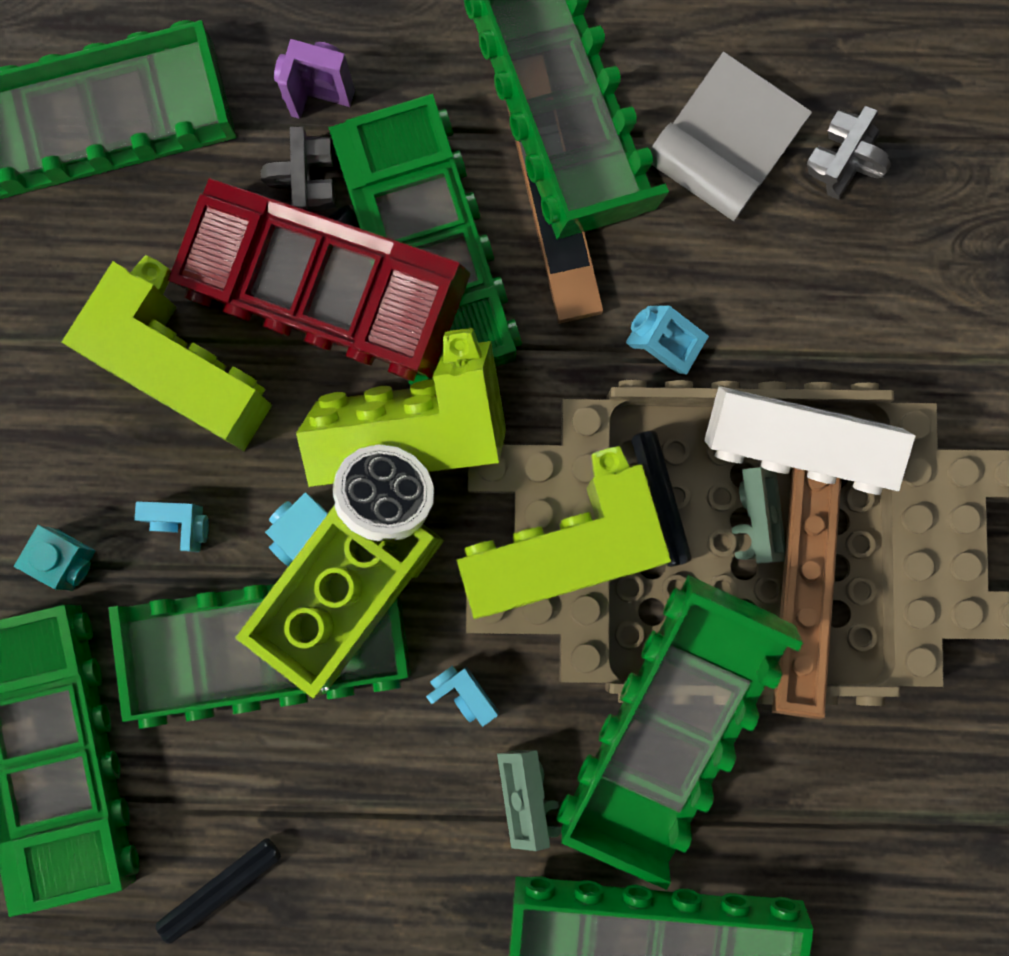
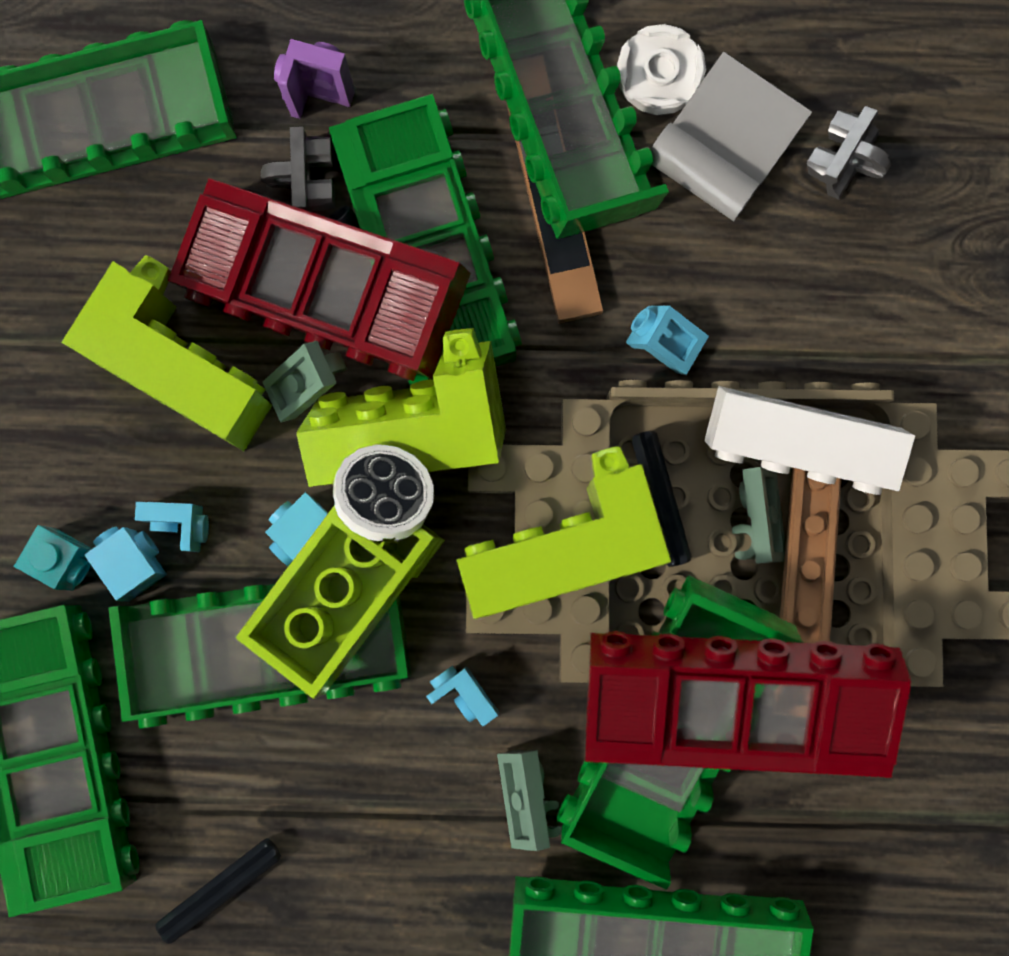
none -> medium azure brick [84,527,167,602]
none -> sand green plate [262,341,347,423]
none -> dark red window [585,631,912,778]
none -> white tile [617,24,706,115]

